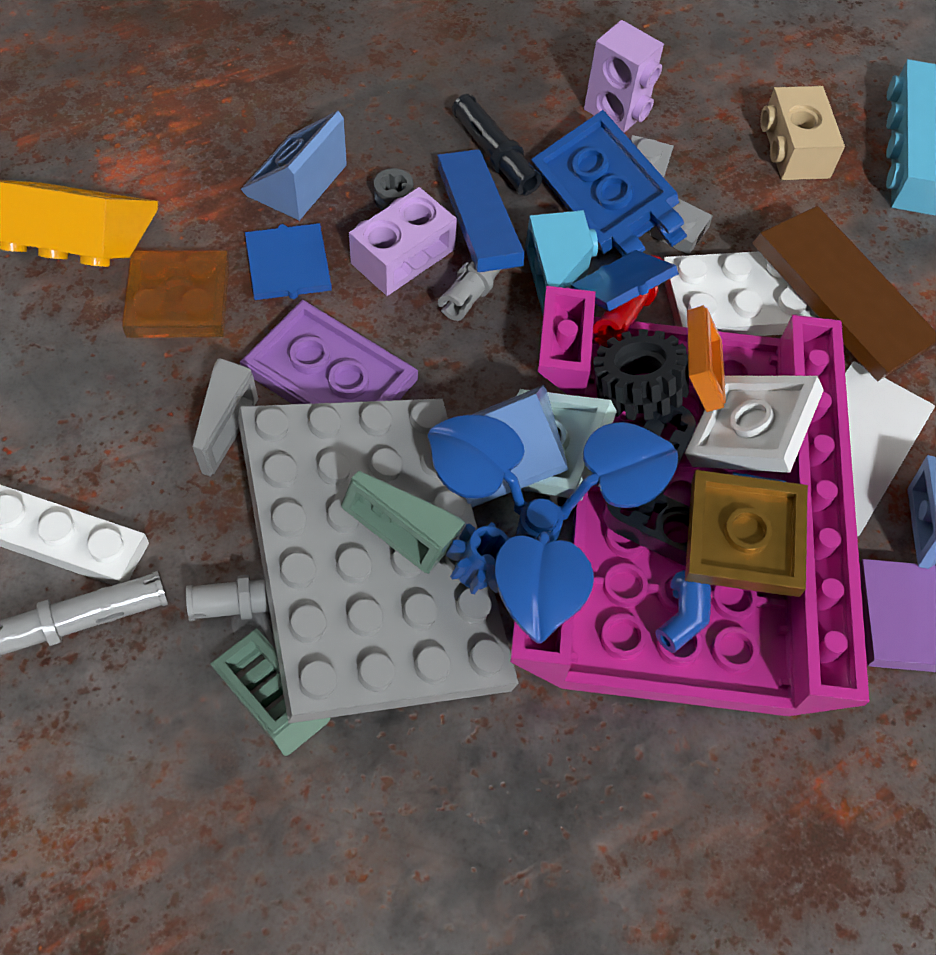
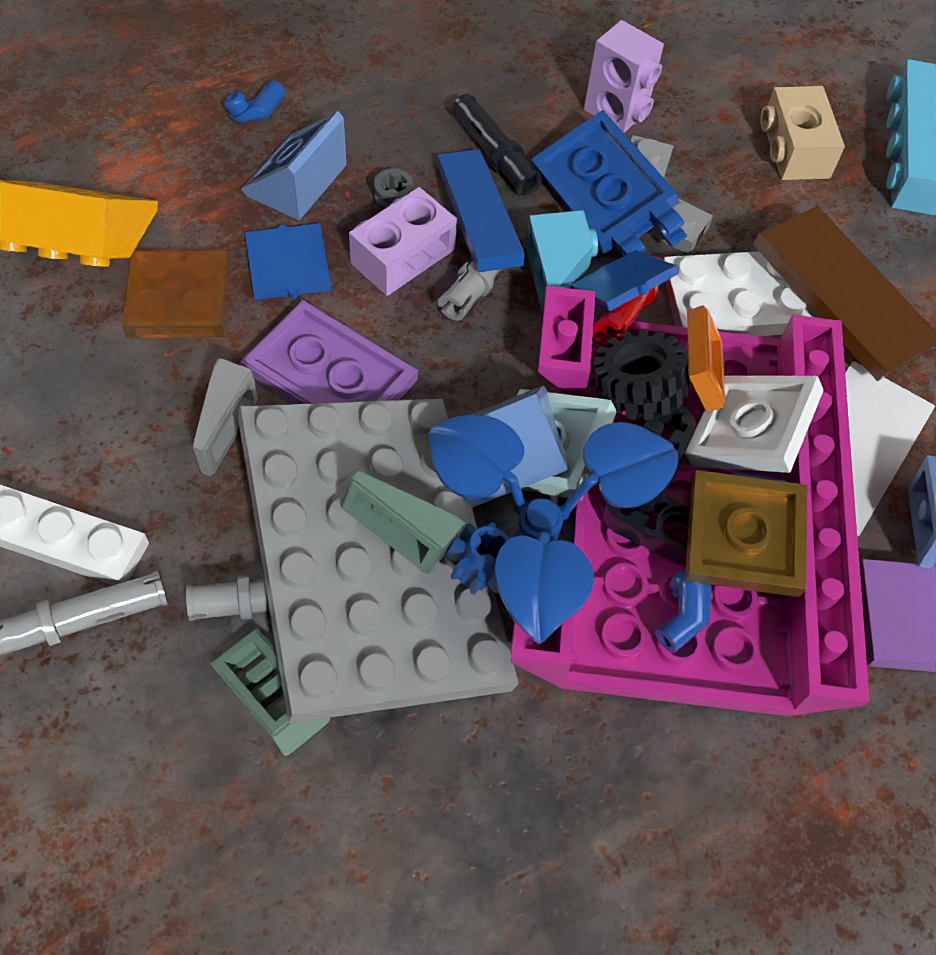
none -> blue arm [224,81,286,124]

